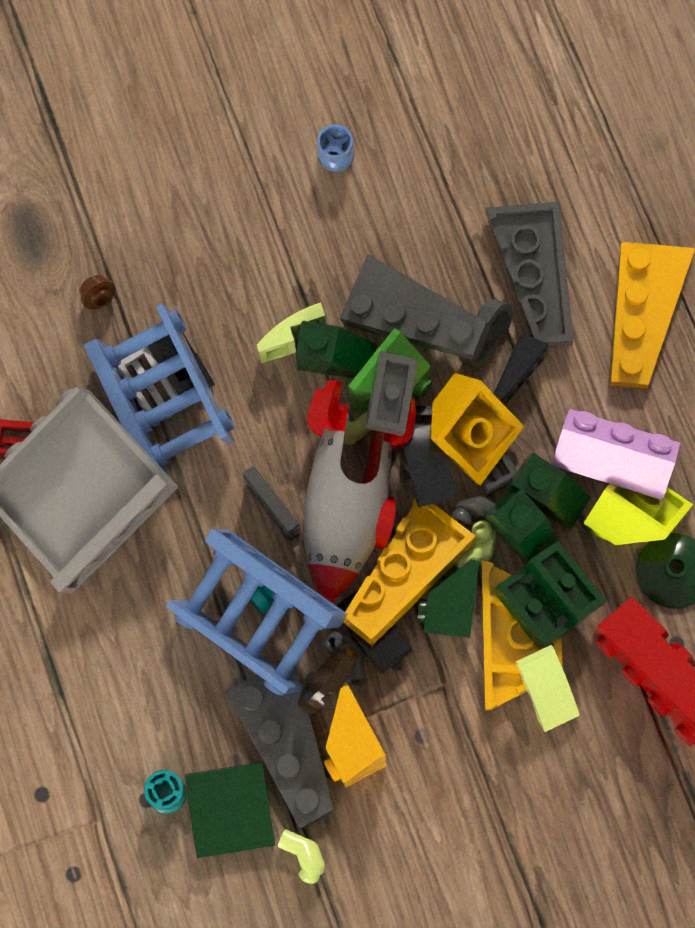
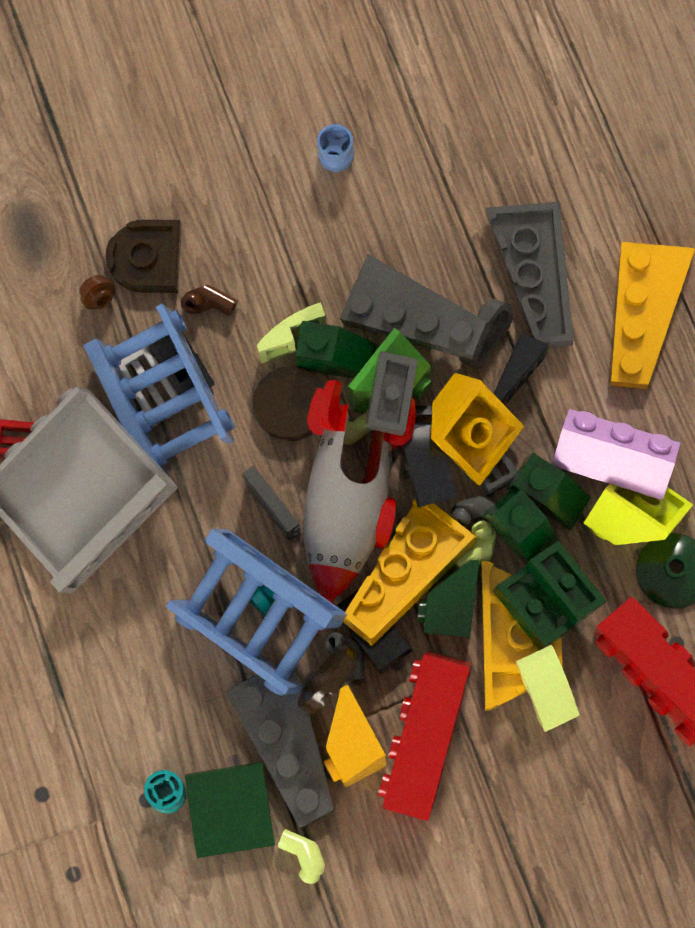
none -> dark brown tile [106,220,182,293]
none -> reddish brown arm [181,285,238,316]
none -> dark brown tile [253,367,324,441]
none -> red wedge [378,650,473,821]

